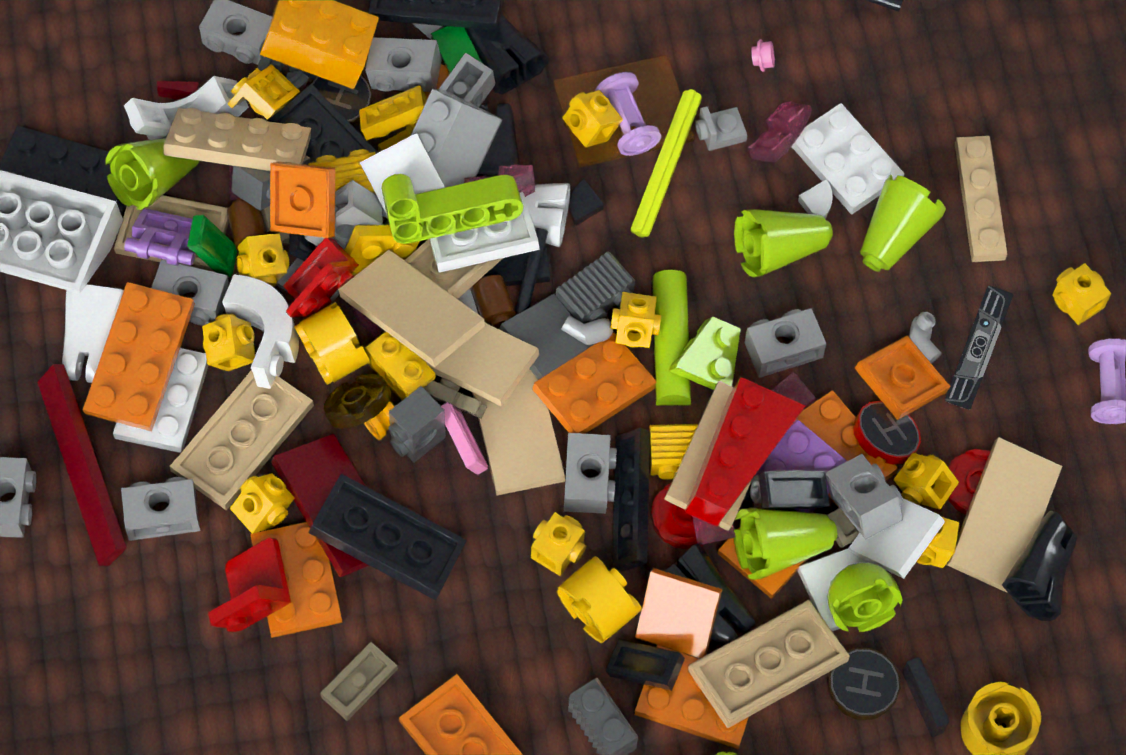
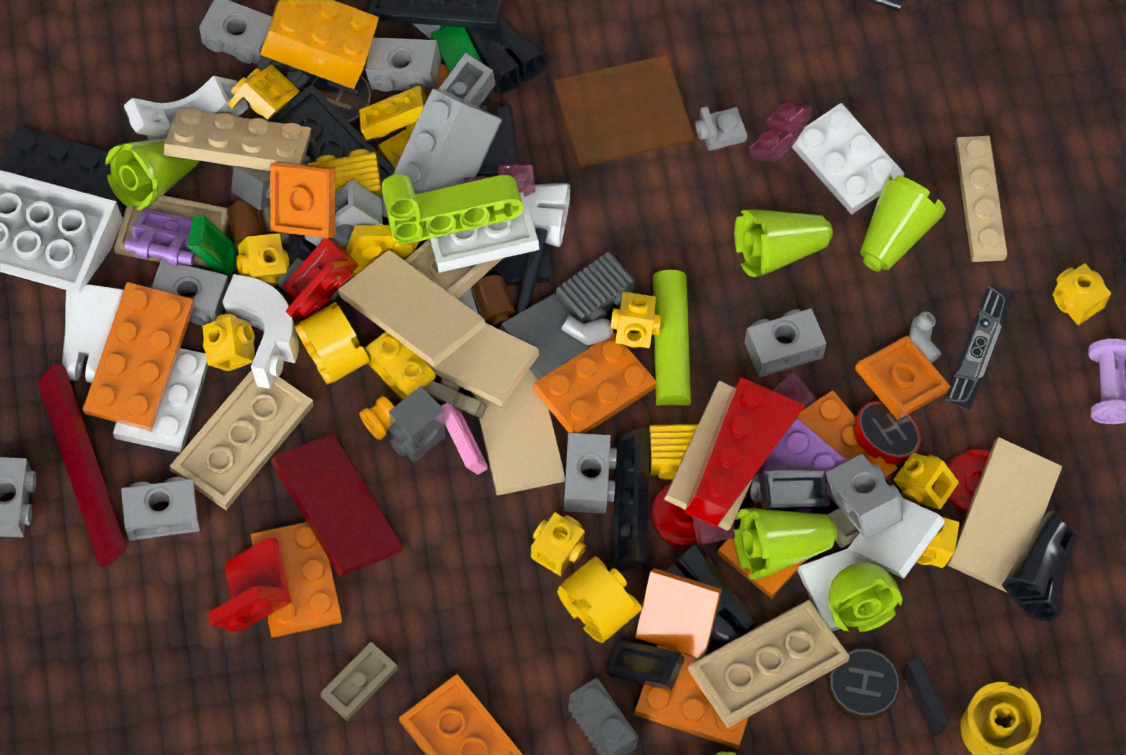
dark red piece [156,81,200,100] -> none
yellow brick [230,473,295,534] -> none
black plate [308,474,467,600] -> none
dark brown tile [323,374,391,429] -> none
white sticker [360,133,445,213] -> none
yellow brick [562,90,623,148] -> none
black tile [570,179,604,226] -> none
lavender hose [595,72,661,156] -> none
neon yellow axle [631,89,702,238] -> none
wing [669,317,741,390] -> none
bright pink plate [751,39,775,72] -> none
white tile [798,179,833,219] -> none

